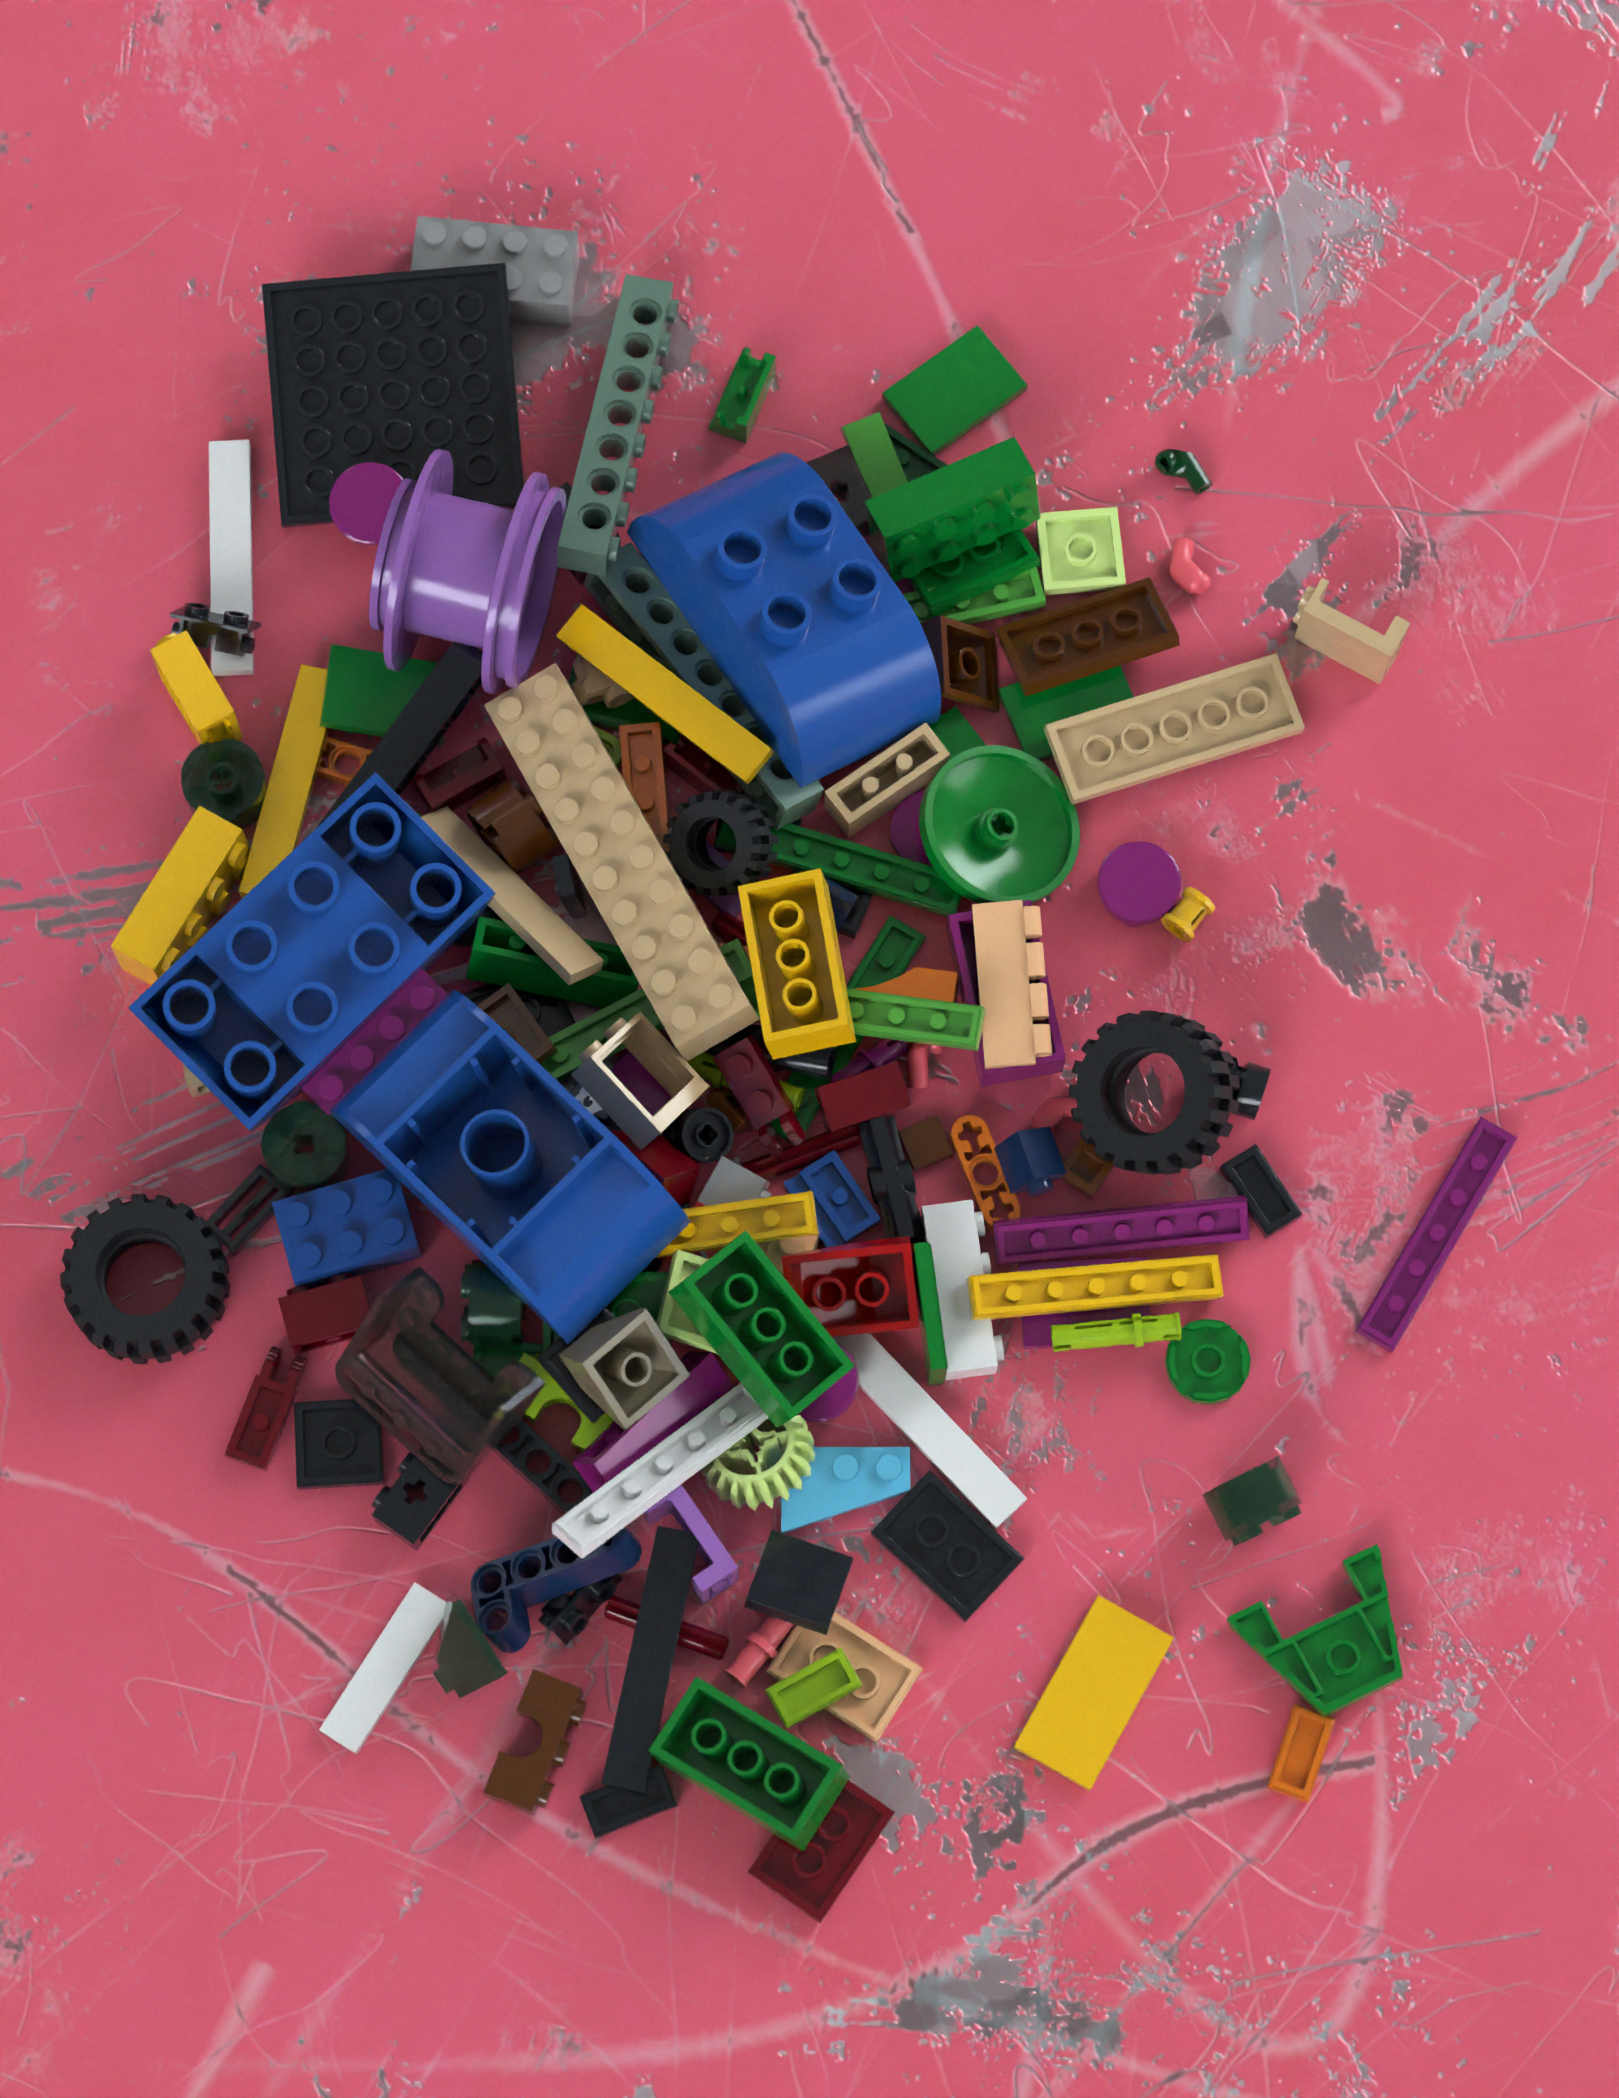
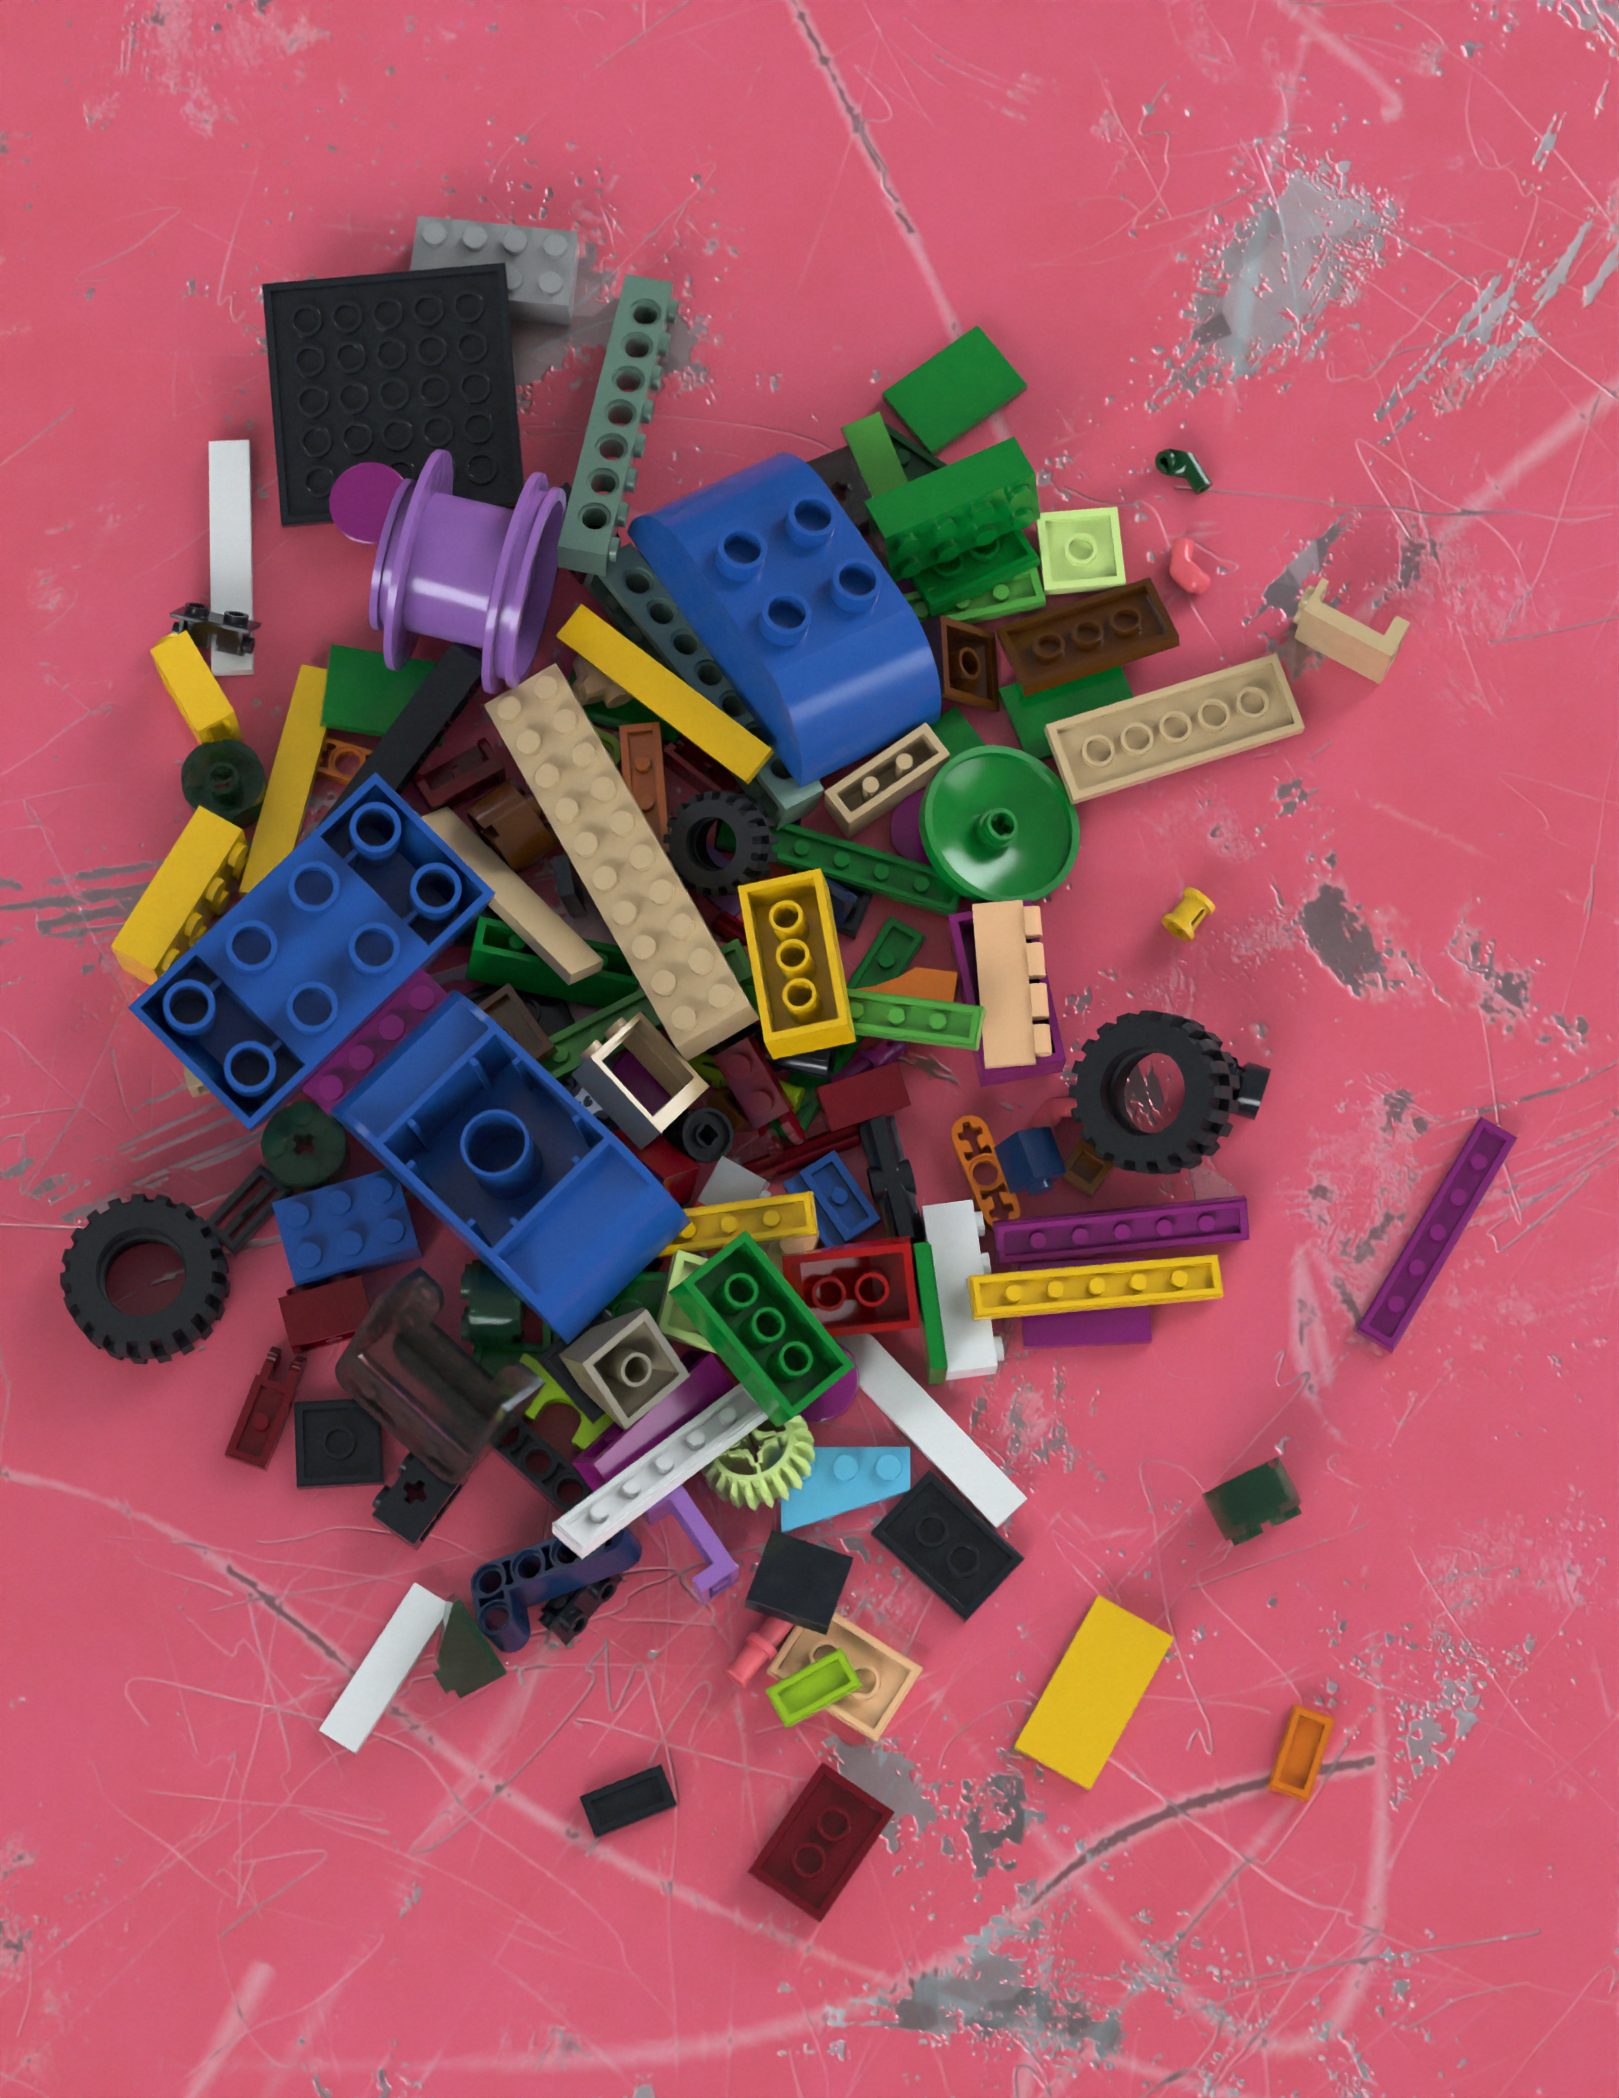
reddish brown arch [483,1669,588,1816] -> none
black tile [601,1526,699,1793] -> none
dark red axle [604,1595,729,1660] -> none
green brick [648,1676,850,1851] -> none
green hinge [709,347,776,444] -> none
reddish brown tile [898,1116,953,1172] -> none
coral arm [907,1042,943,1088] -> none
lime pin [1051,1312,1182,1353] -> none
magenta tile [1097,841,1181,927] -> none
green tile [1165,1318,1251,1405] -> none
black tile [1220,1144,1302,1239] -> none
green wing [1227,1544,1403,1718] -> none

